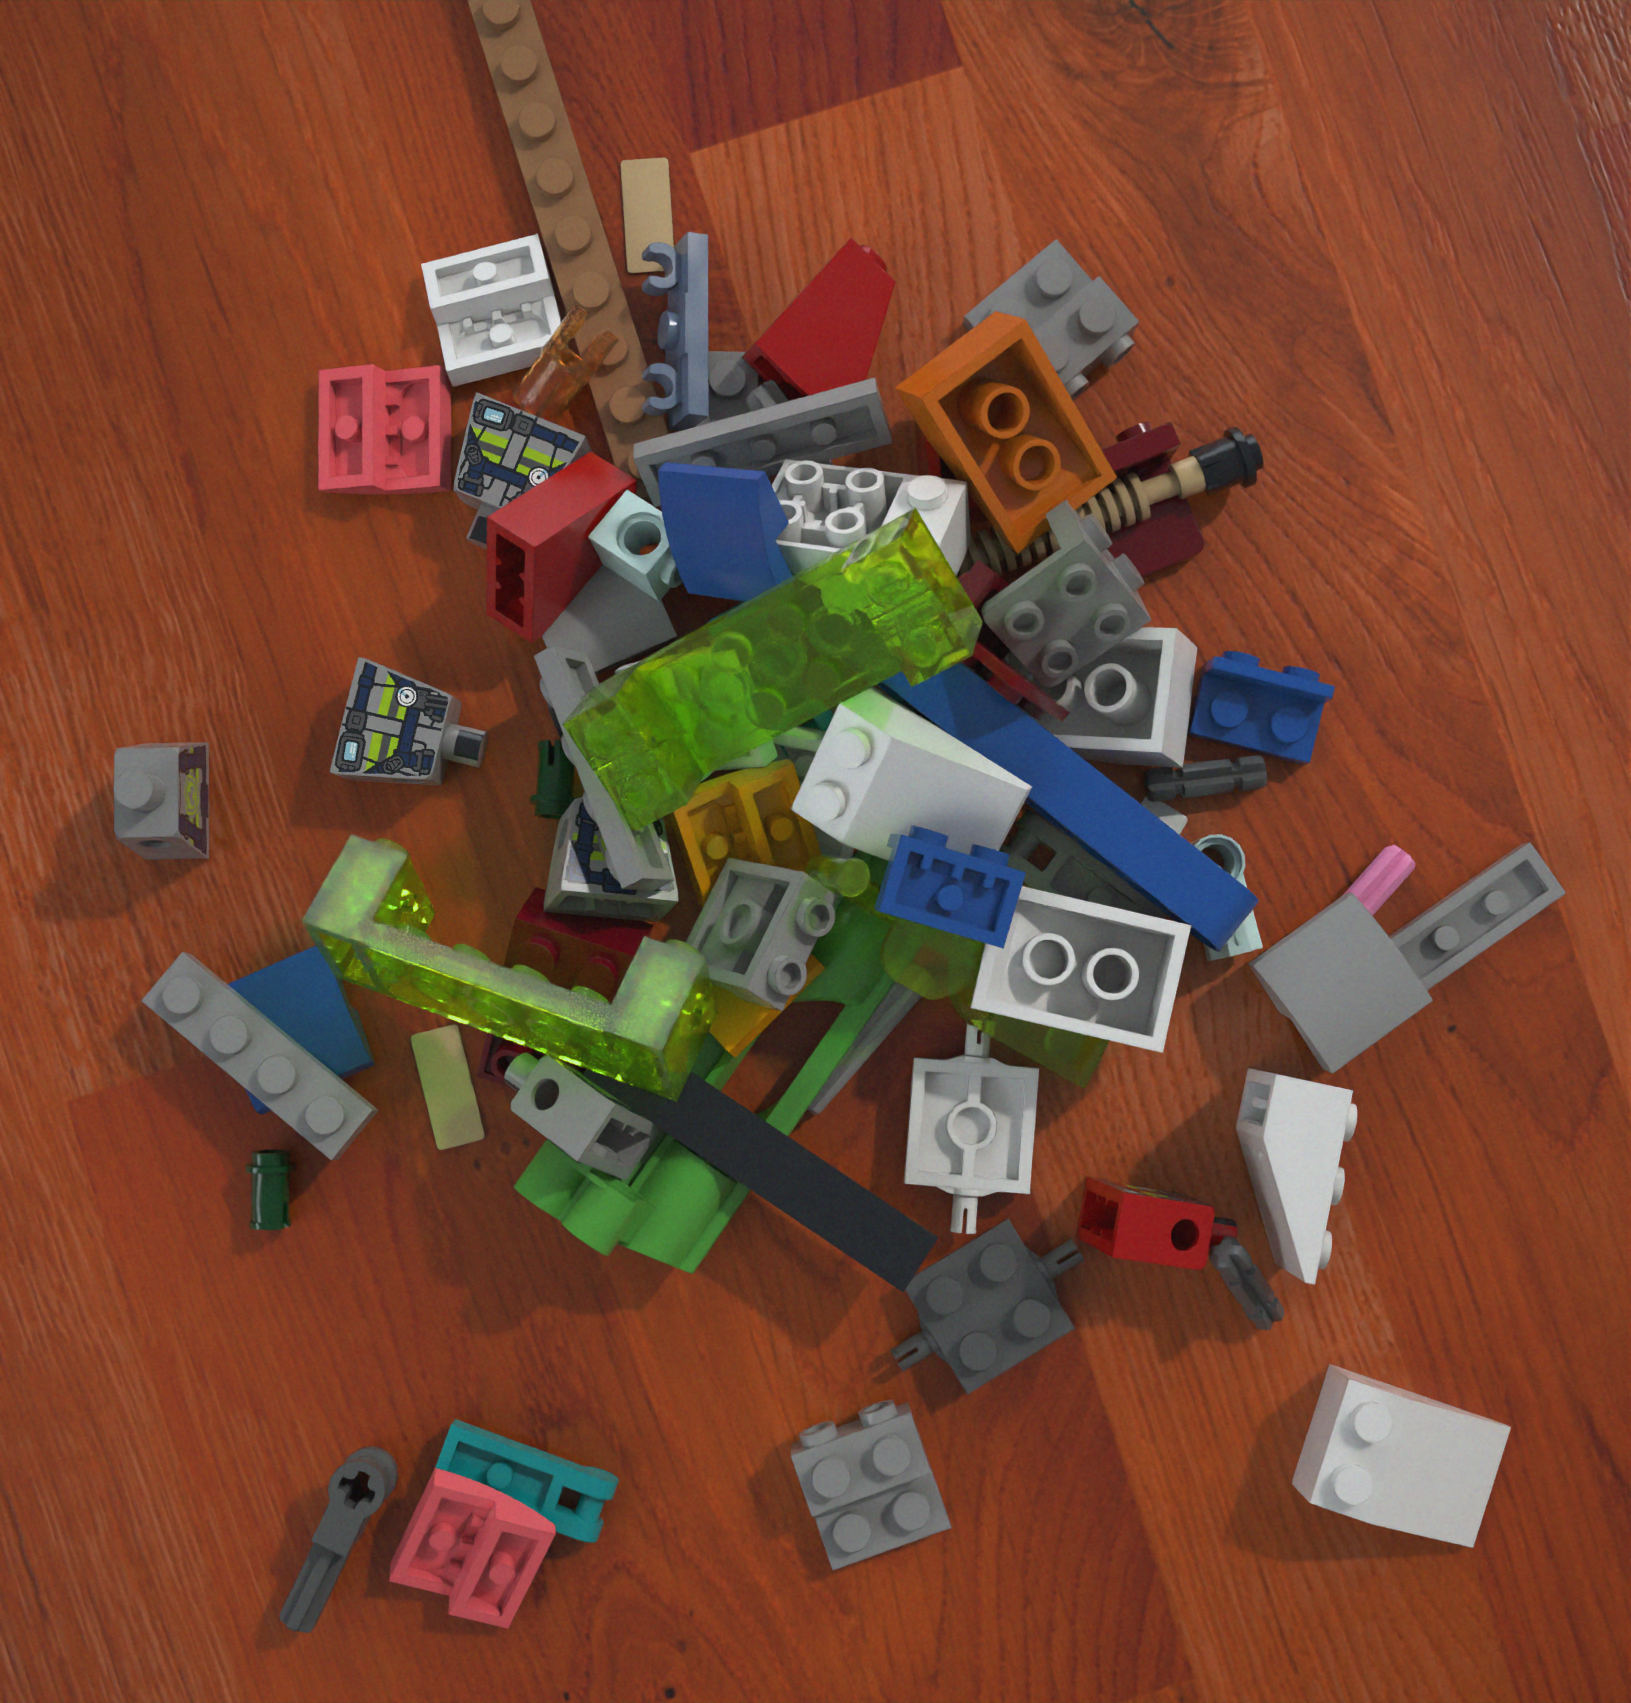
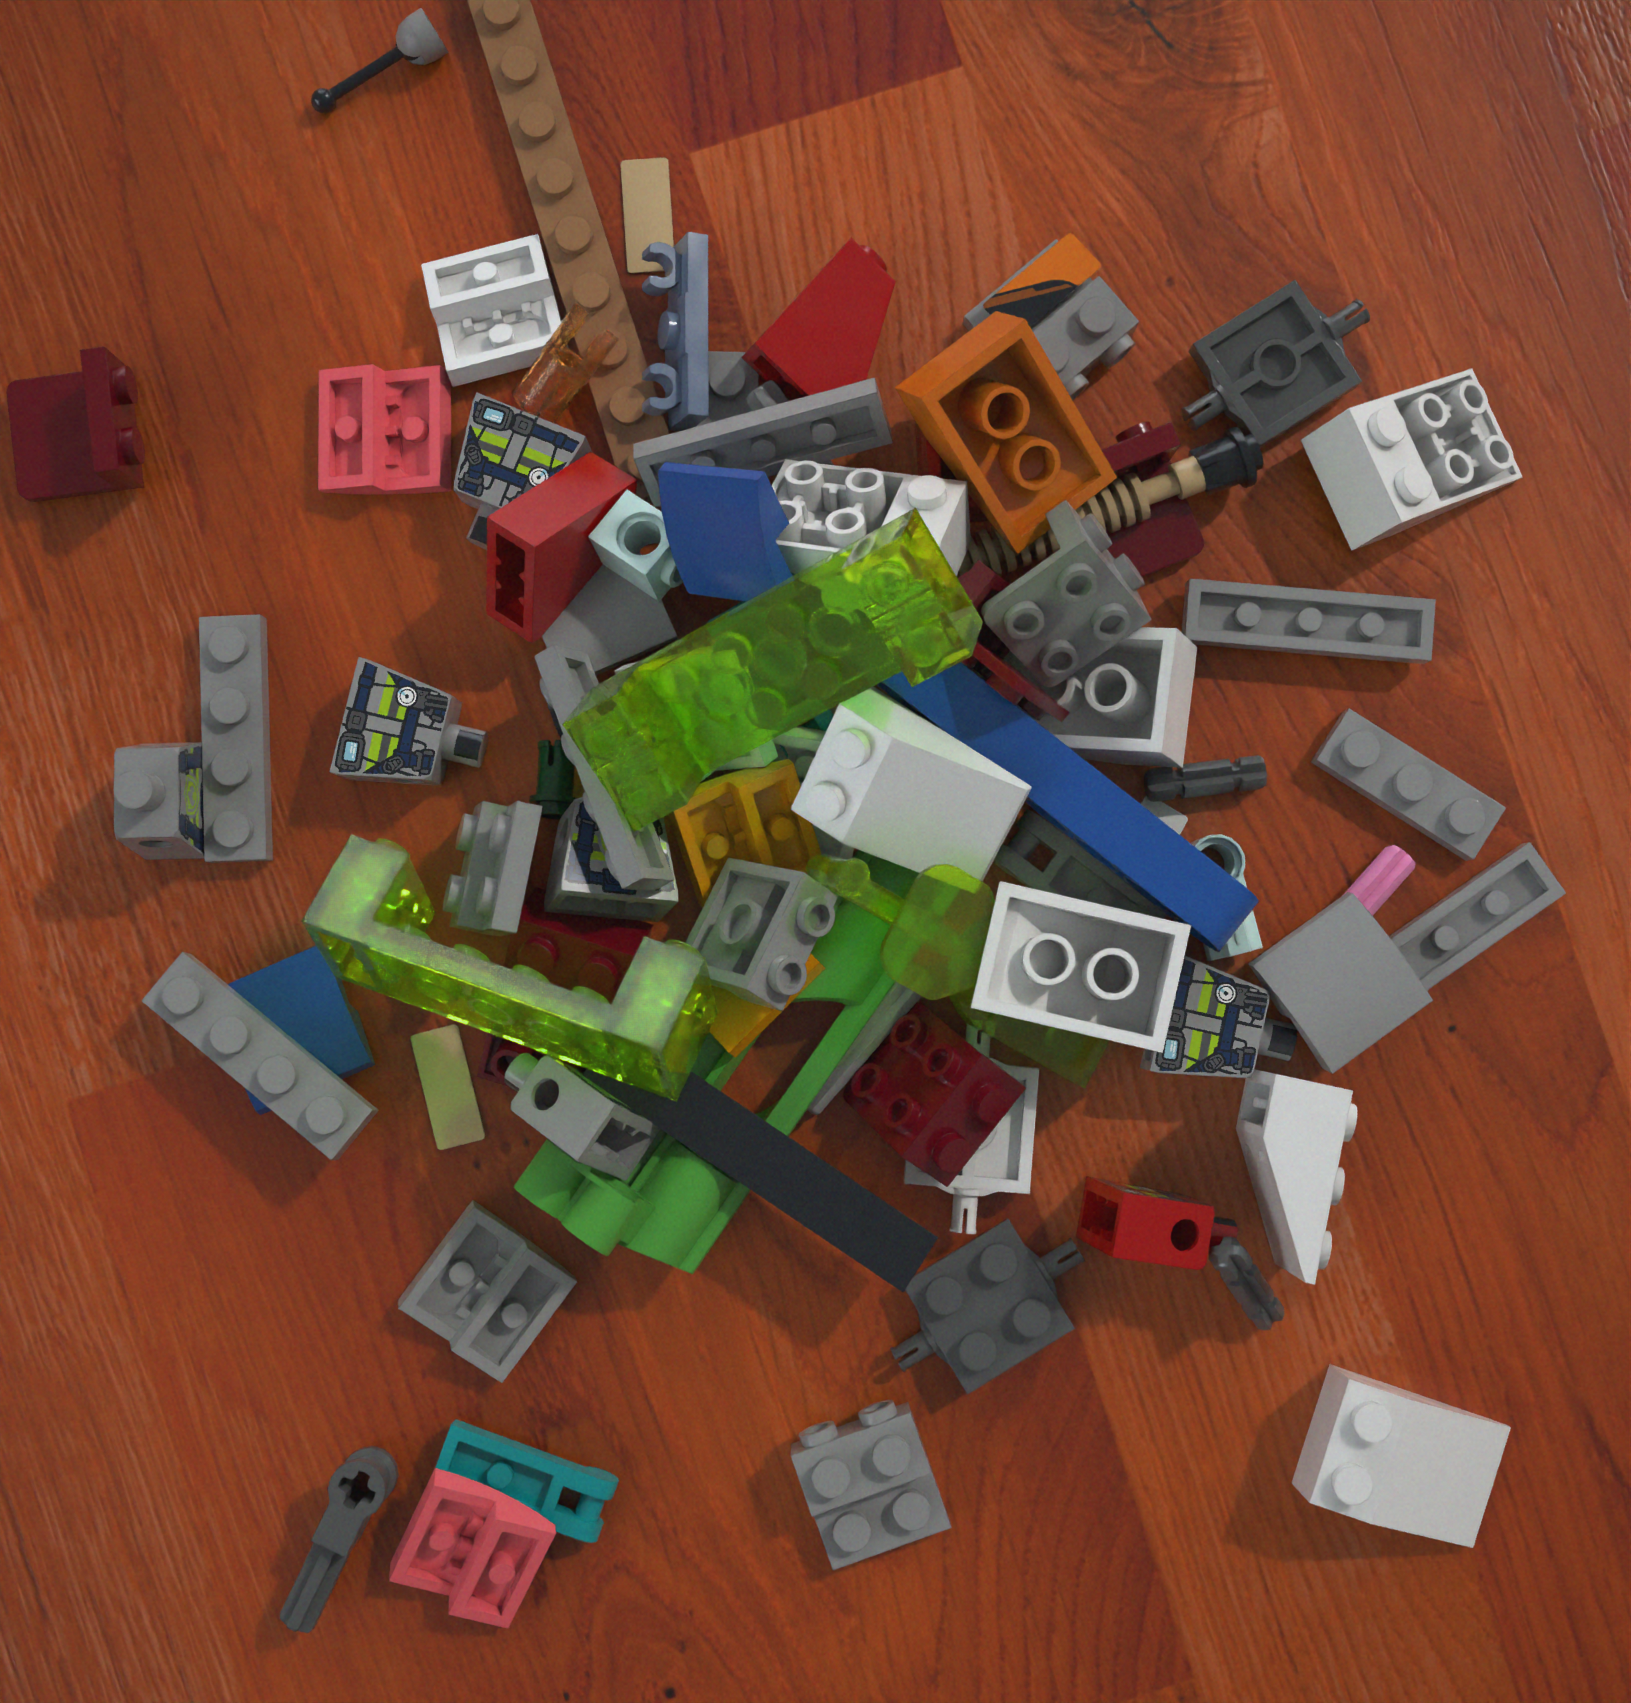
dark green pin [245,1149,296,1230] -> none
blue bracket [874,825,1026,949] -> none
blue bracket [1187,651,1335,765] -> none
none -> dark red bracket [6,347,145,502]
none -> light grey plate [199,614,273,863]
none -> hinge [311,8,449,114]
none -> light grey slope [398,1200,577,1383]
none -> light grey plate [443,801,543,937]
none -> dark red bracket [843,1002,1026,1187]
none -> sticker [983,233,1101,326]
none -> torso [1140,955,1297,1078]
none -> dark grey plate [1181,280,1370,448]
none -> light grey plate [1182,578,1436,664]
none -> white slope [1301,368,1523,551]
none -> light grey plate [1311,708,1506,861]

